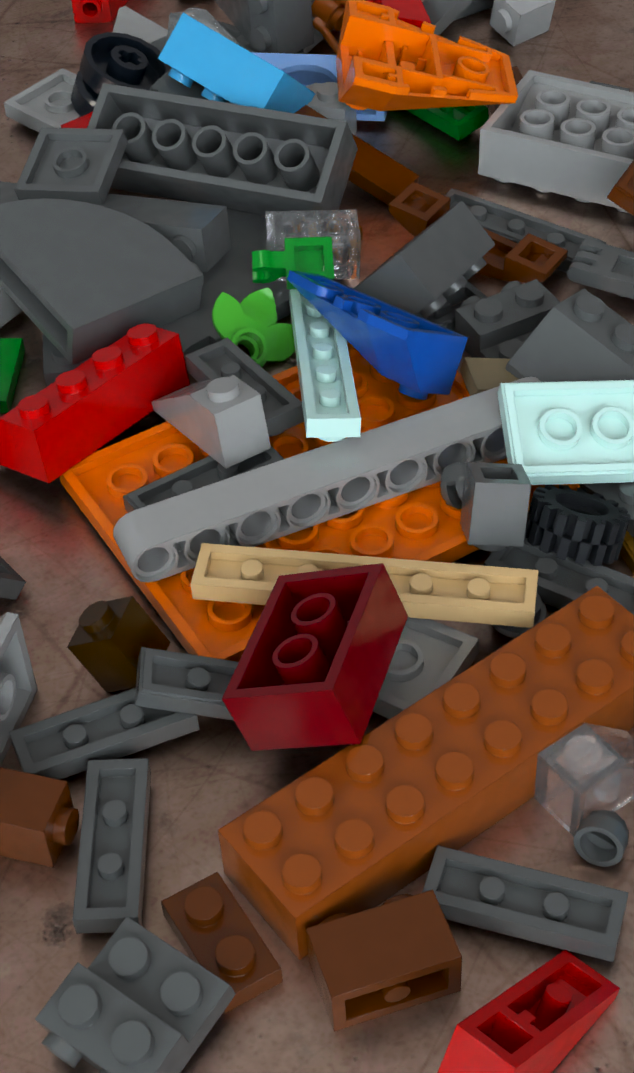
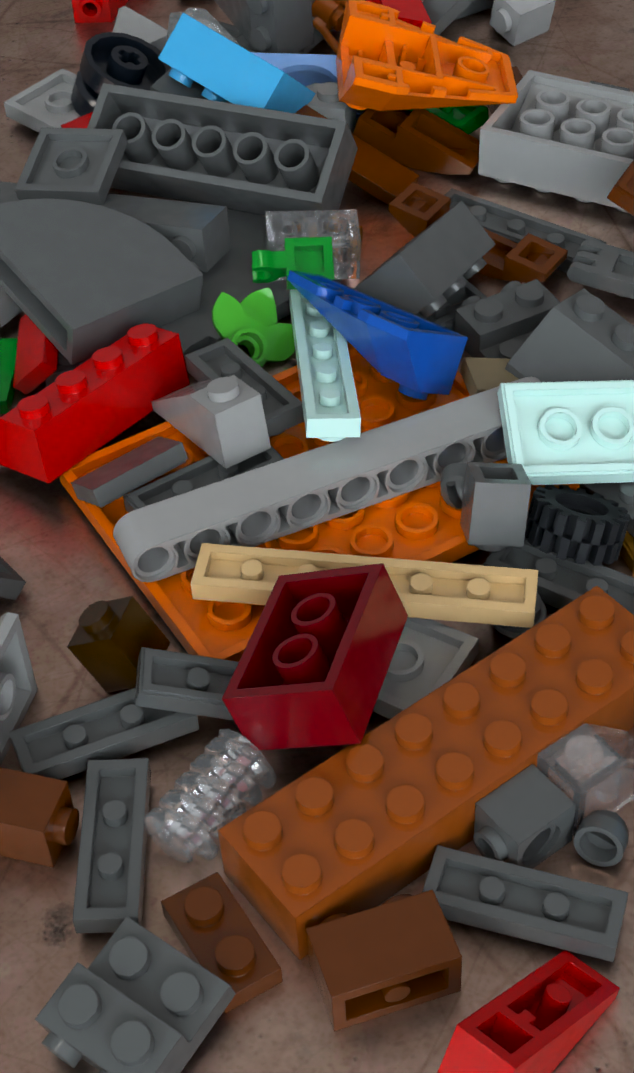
none -> red tile [13,314,59,395]
none -> dark grey tile [71,436,188,508]
none -> clear piece [144,729,277,863]
none -> reddish brown slope [353,108,480,175]
none -> dark grey brick [473,764,576,869]

